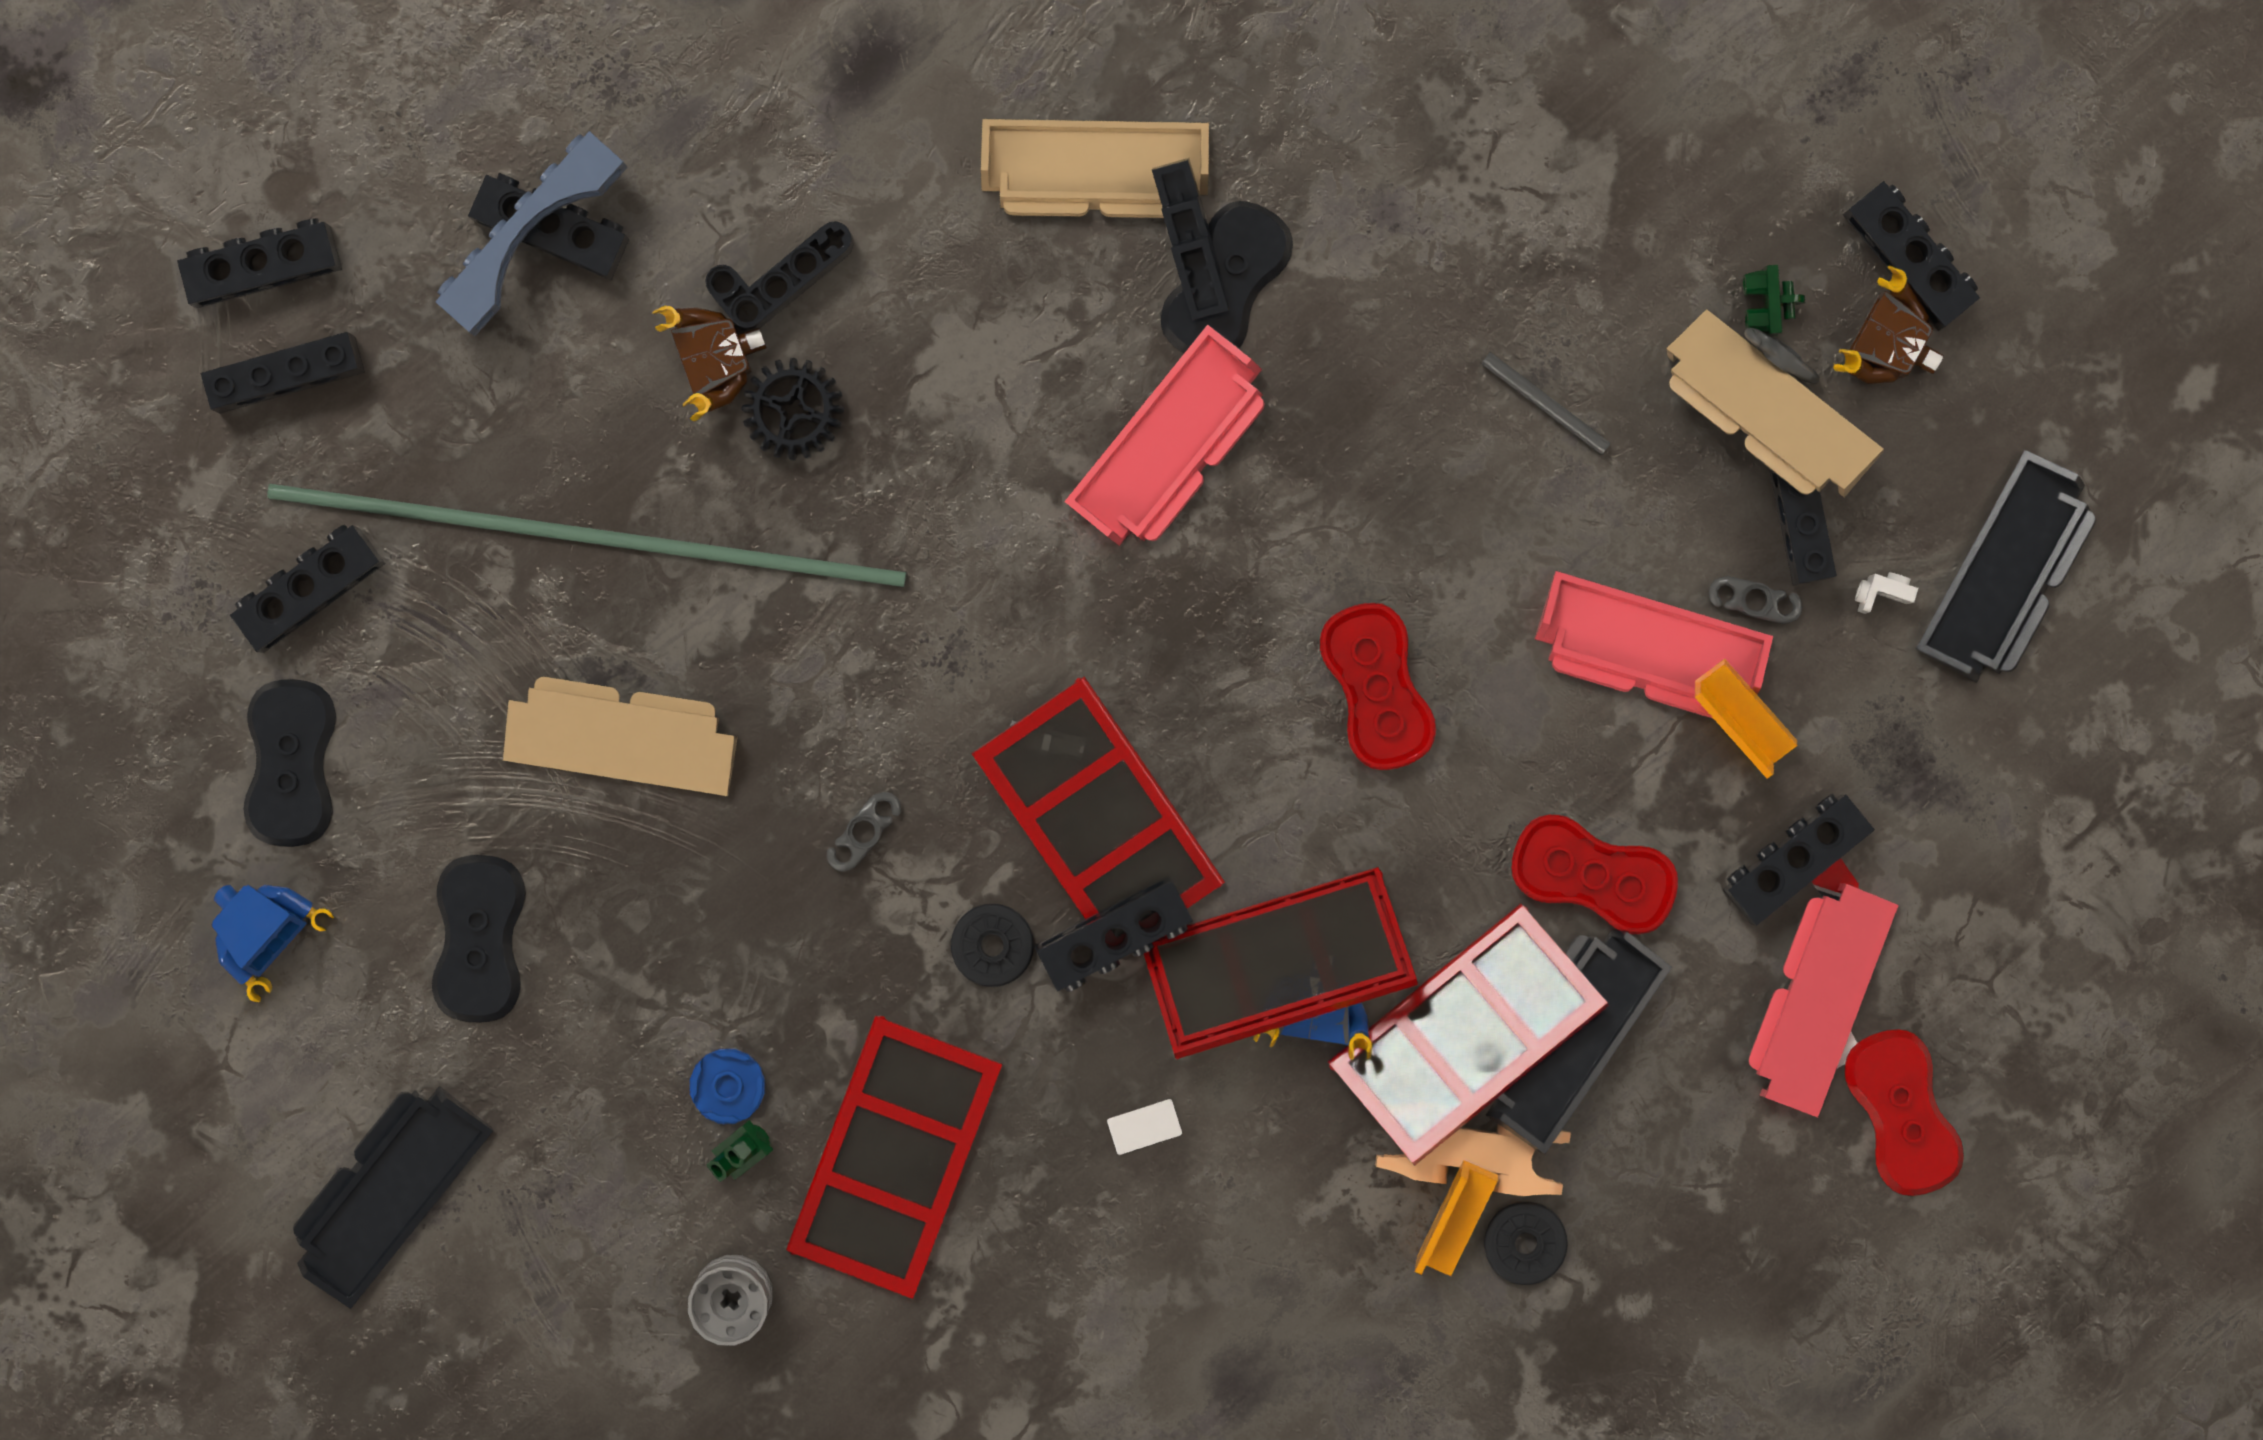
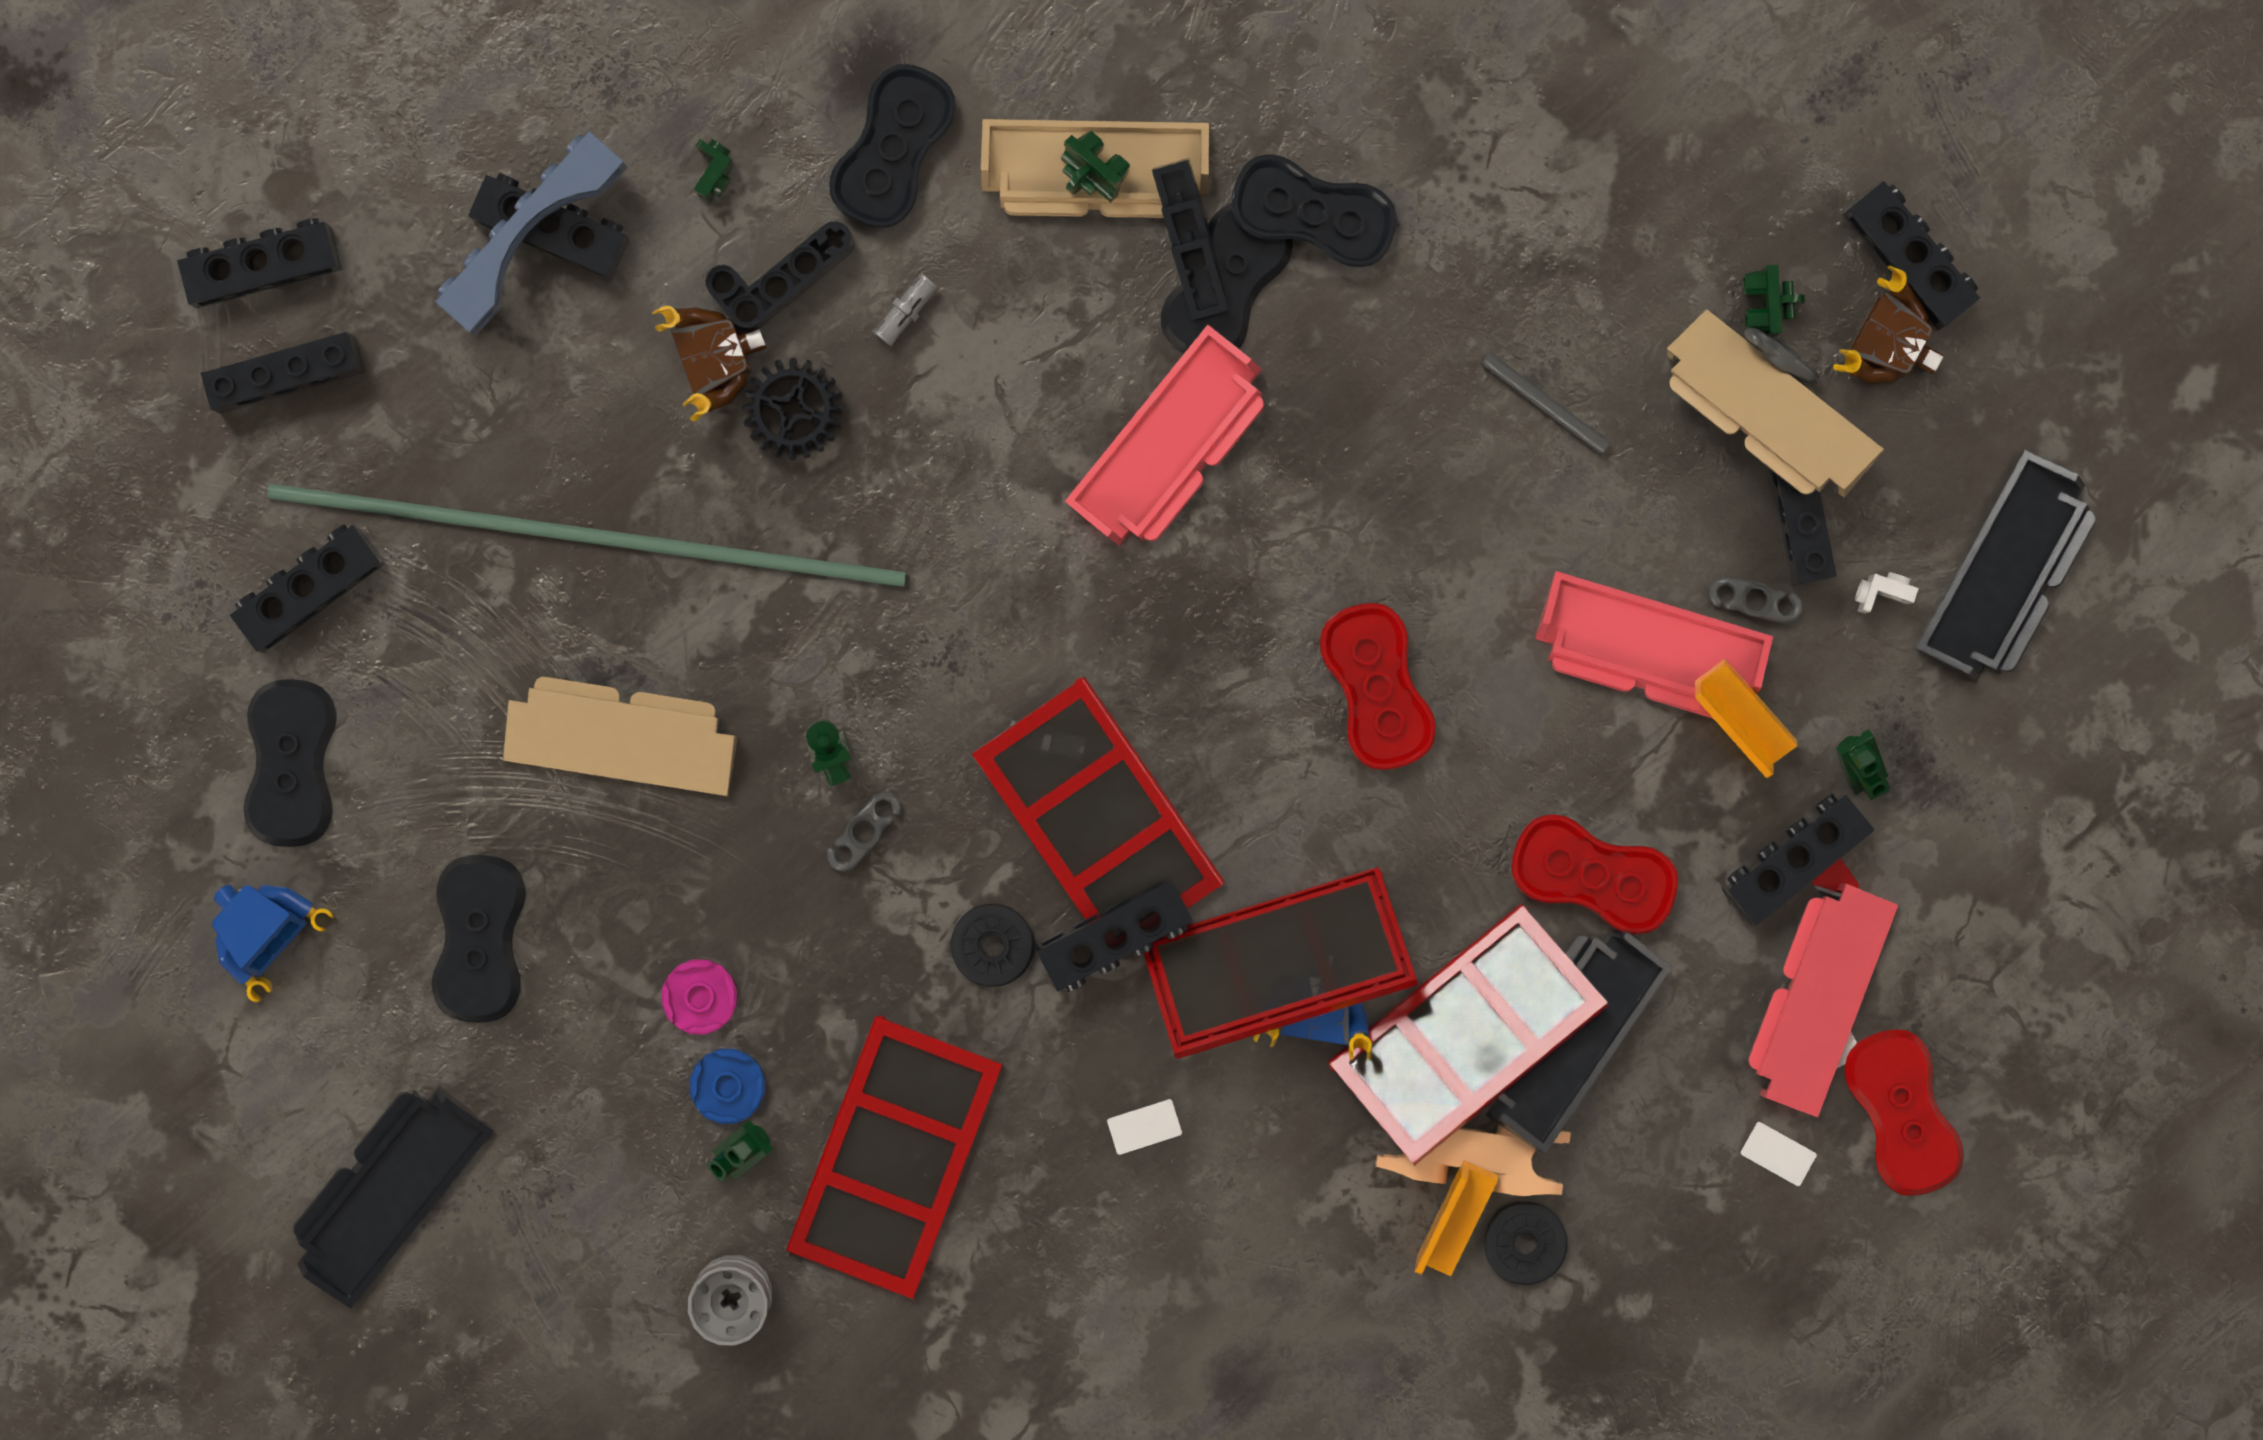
none -> dark pink tile [662,959,738,1034]
none -> dark green bracket [694,139,735,202]
none -> dark green hips [806,719,851,787]
none -> black plate [829,64,956,228]
none -> light grey pin [872,273,939,347]
none -> dark green hips [1061,131,1130,203]
none -> black plate [1231,155,1396,267]
none -> white sticker [1741,1122,1817,1186]
none -> dark green hips [1836,729,1890,800]

